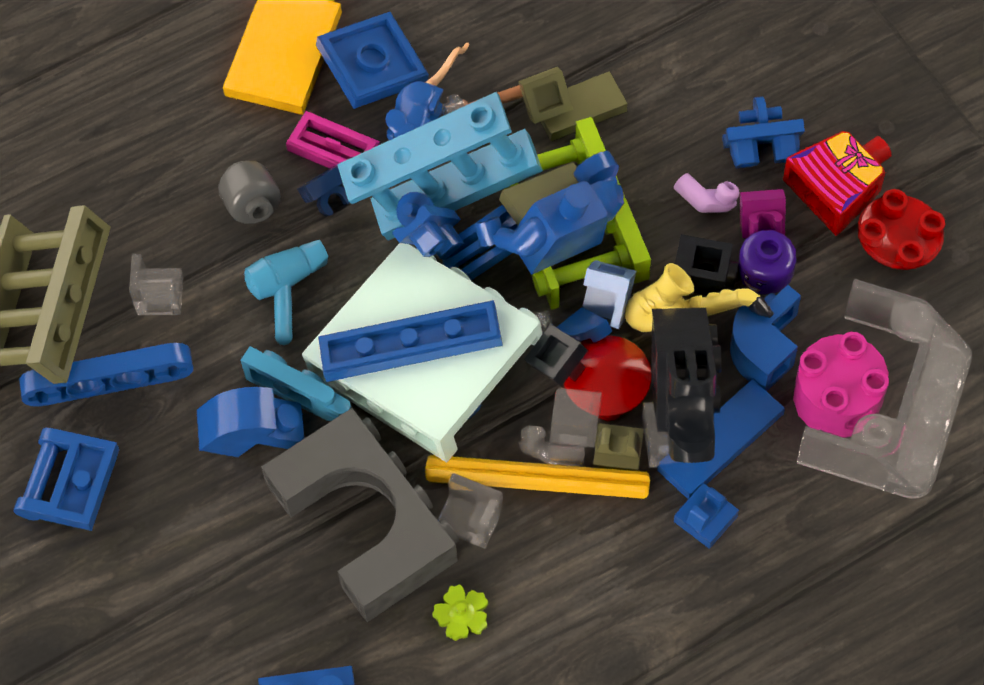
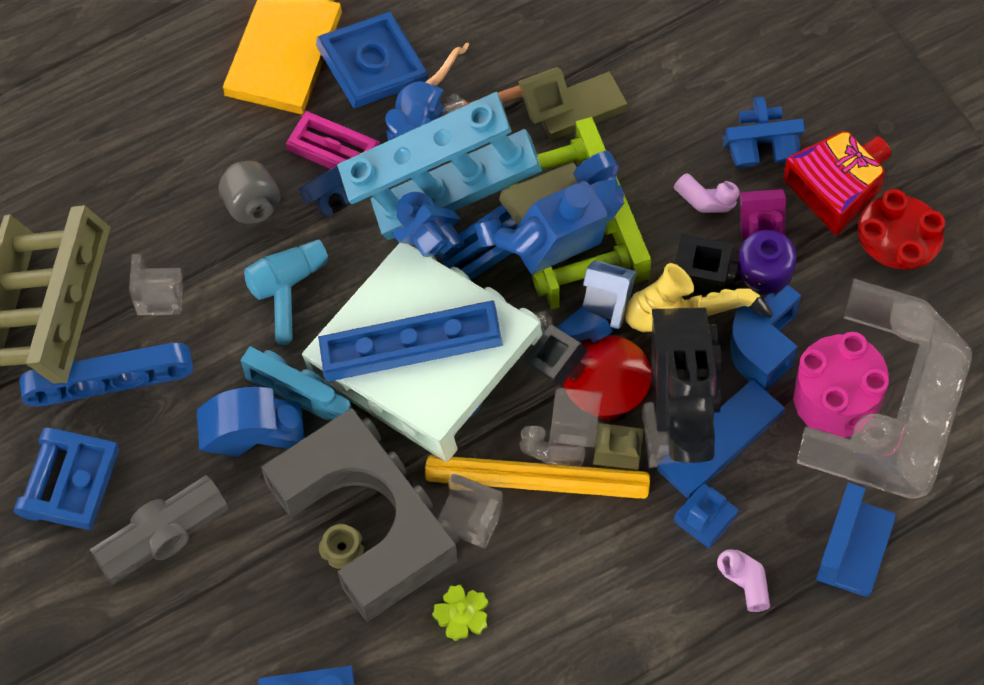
none -> dark grey piece [90,475,229,585]
none -> olive plate [319,524,364,569]
none -> lavender arm [717,549,770,612]
none -> blue panel [816,482,896,597]

